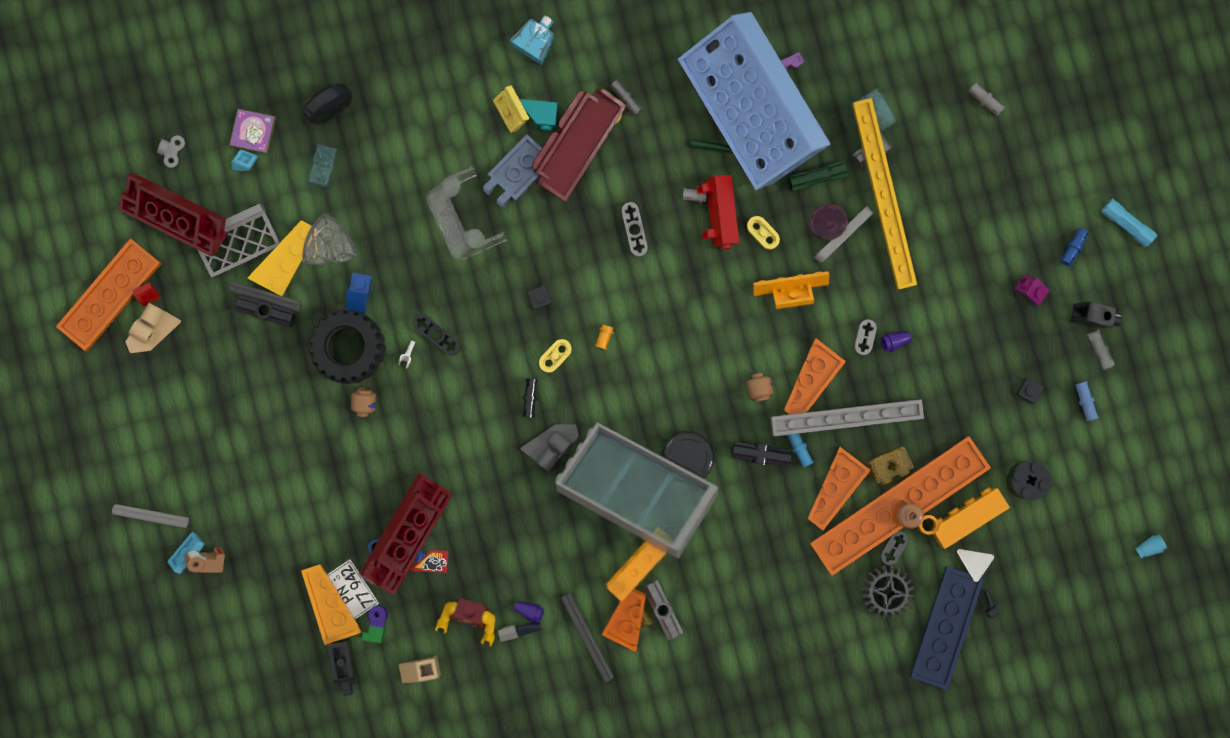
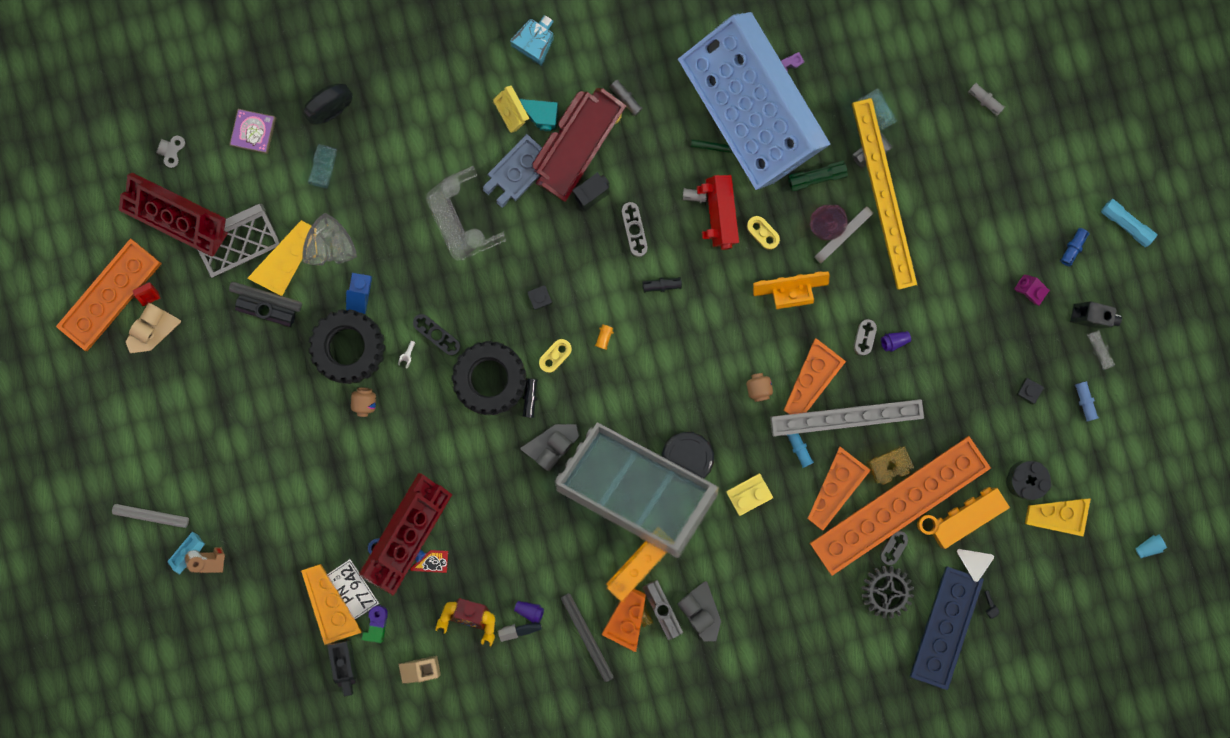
medium azure slope [232,149,258,171] -> none
black piece [731,442,791,467] -> none
medium nougat head [896,503,924,529] -> none
none -> black tyre [452,341,527,415]
none -> black hips [573,172,610,212]
none -> black pin [642,277,682,293]
none -> dark grey panel [677,581,721,641]
none -> light yellow plate [726,473,773,516]
none -> yellow wing [1025,498,1091,536]

